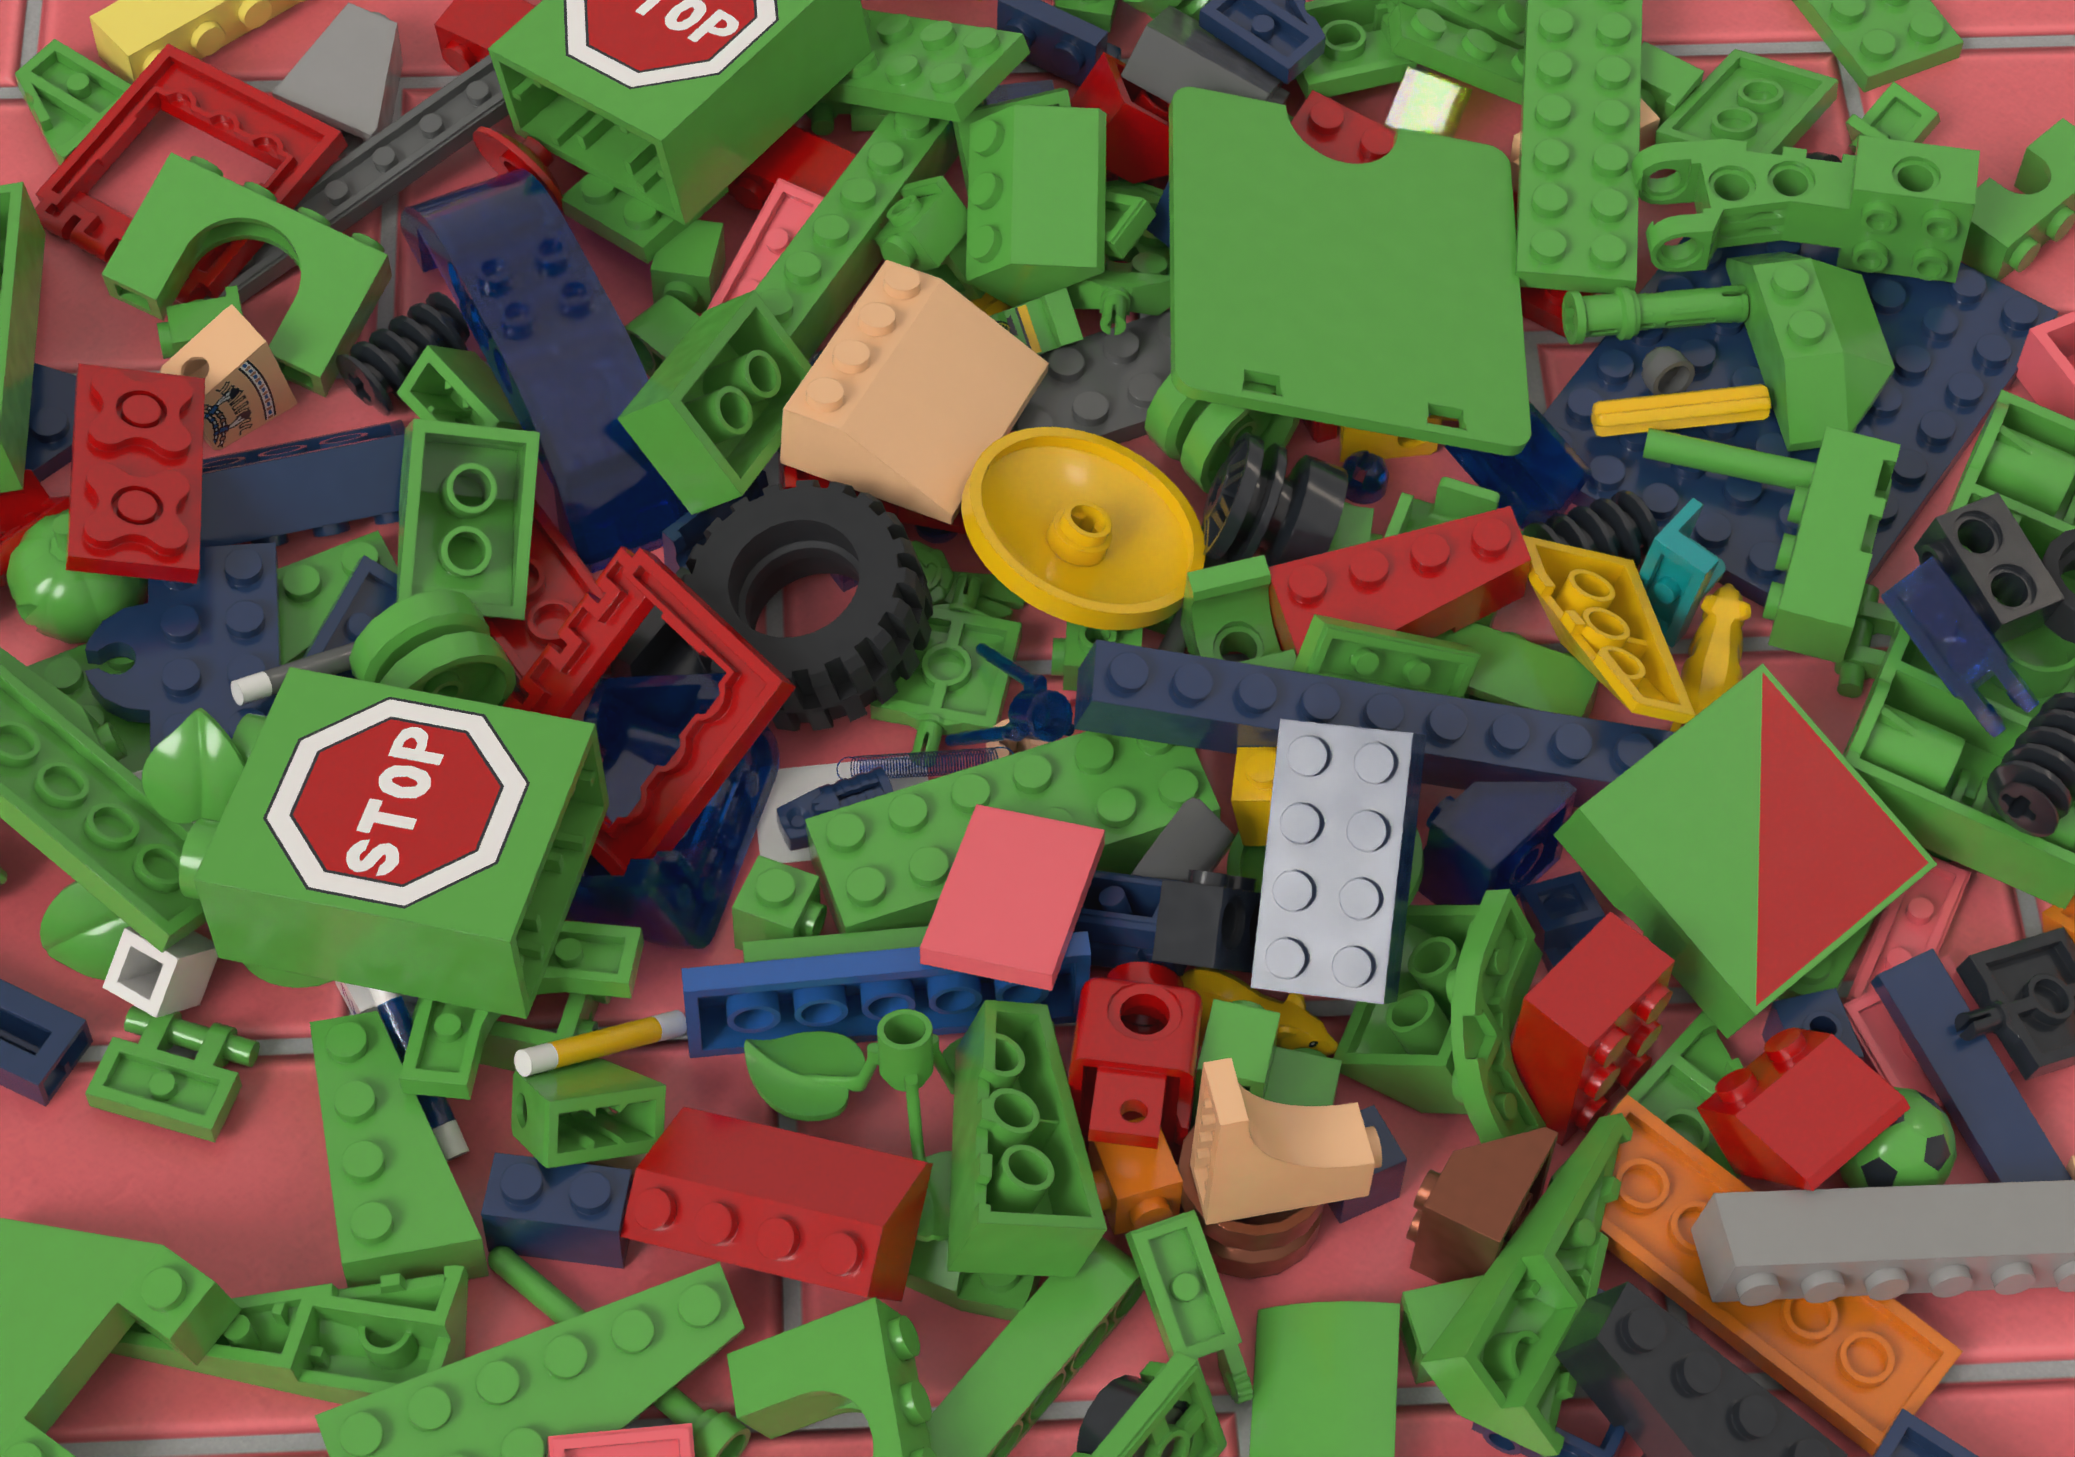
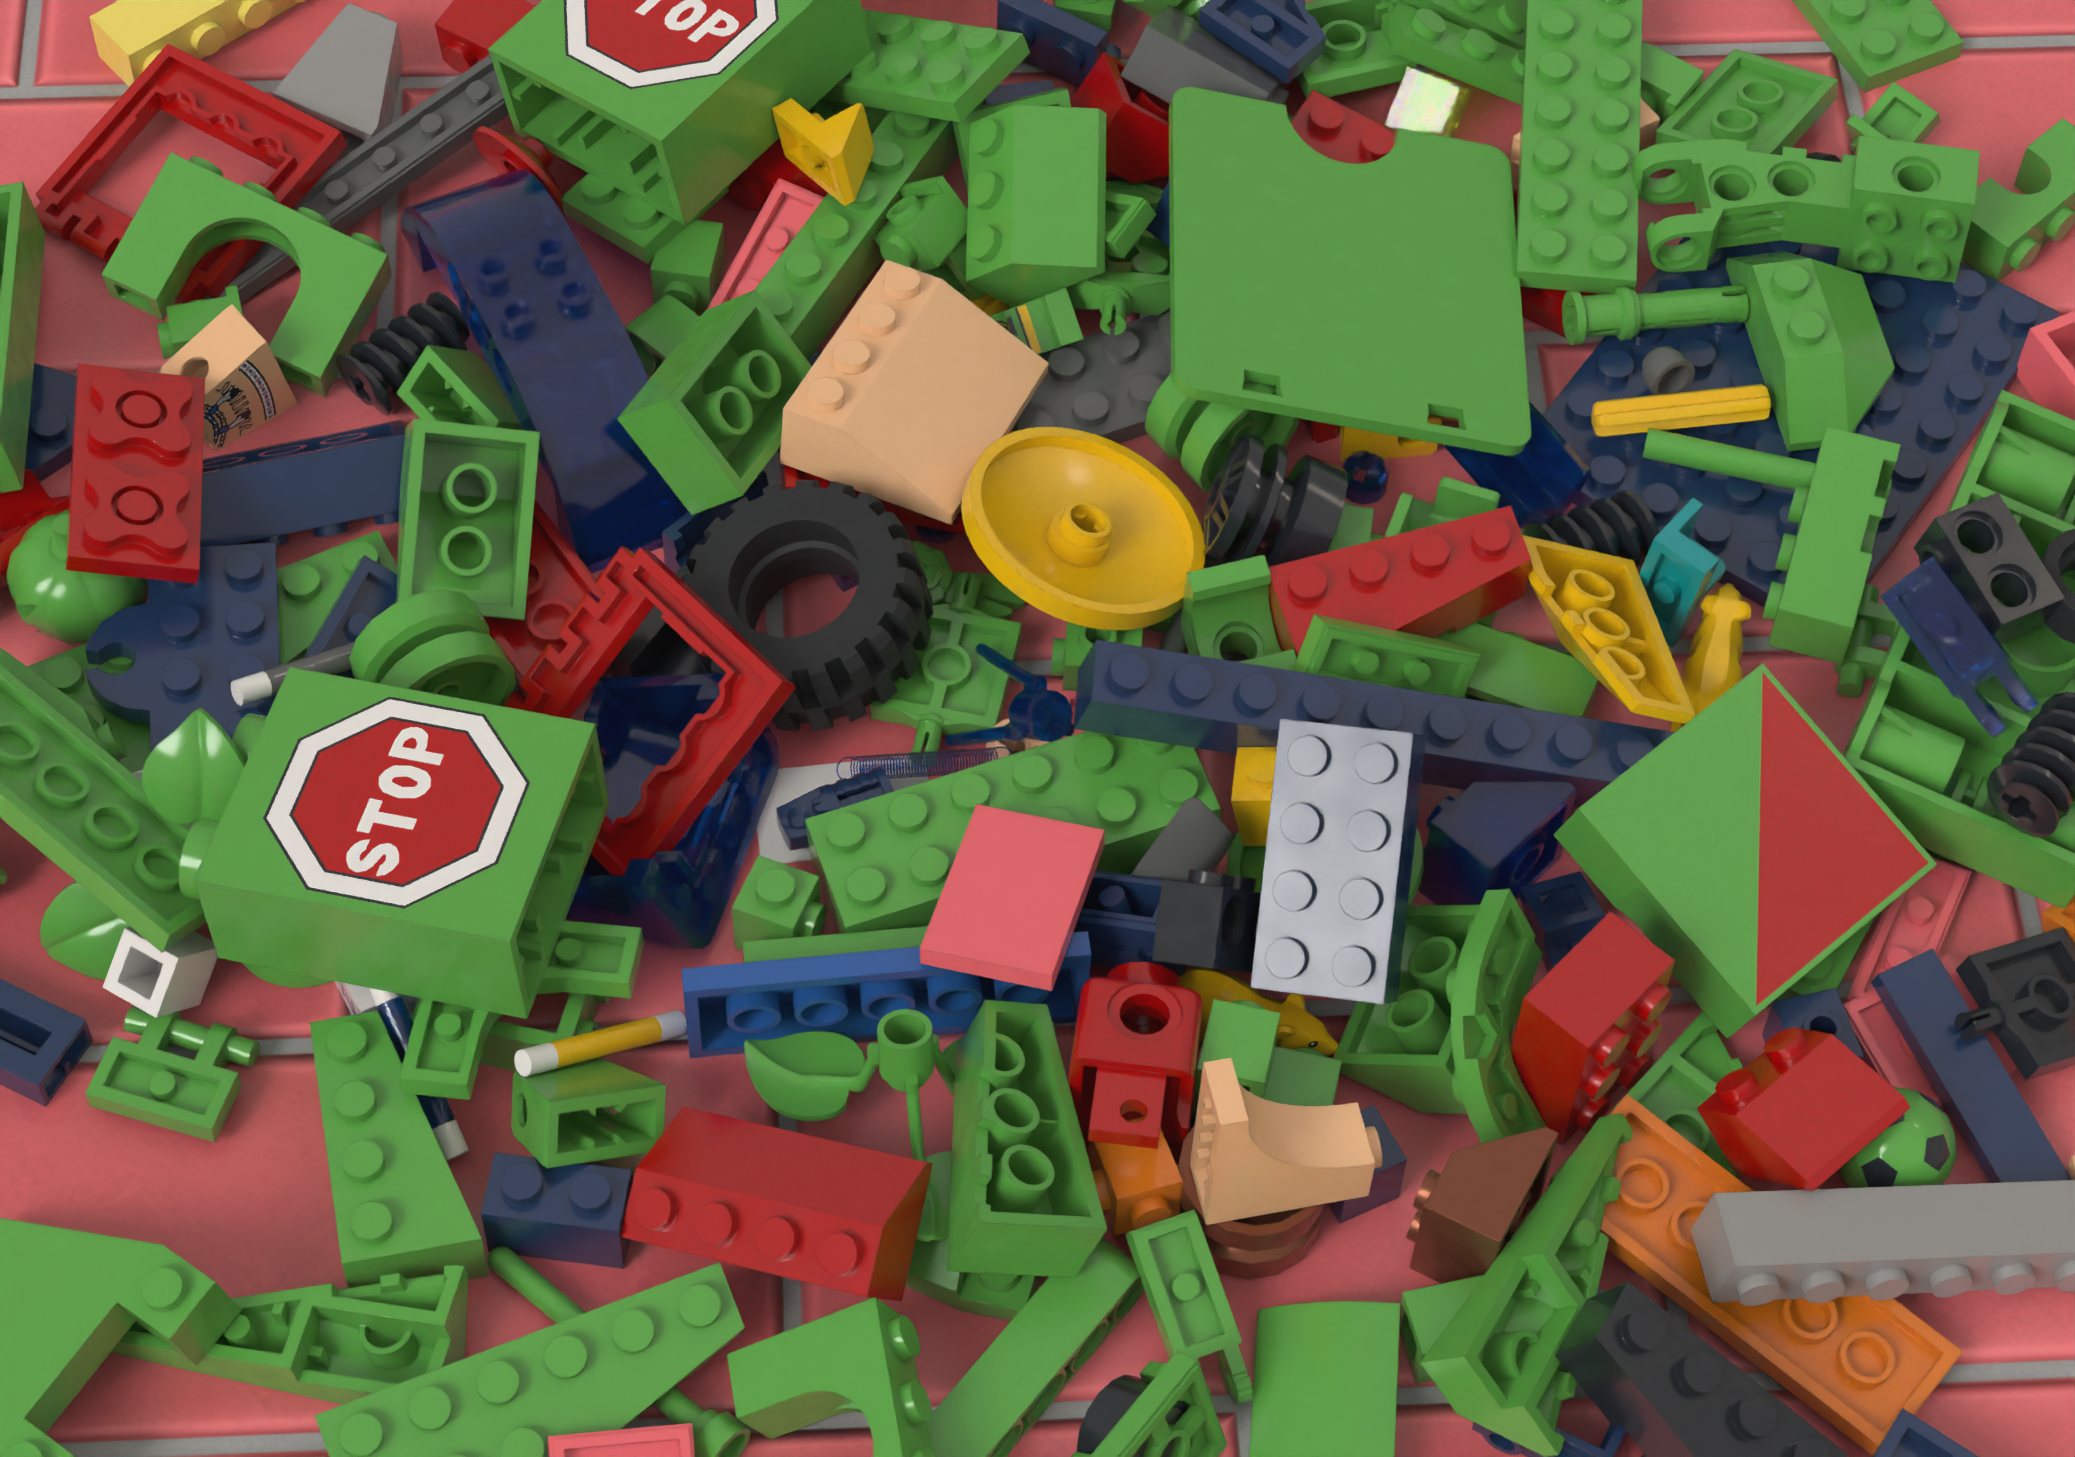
bright green wing [15,39,131,166] -> none
none -> yellow slope [771,98,874,206]

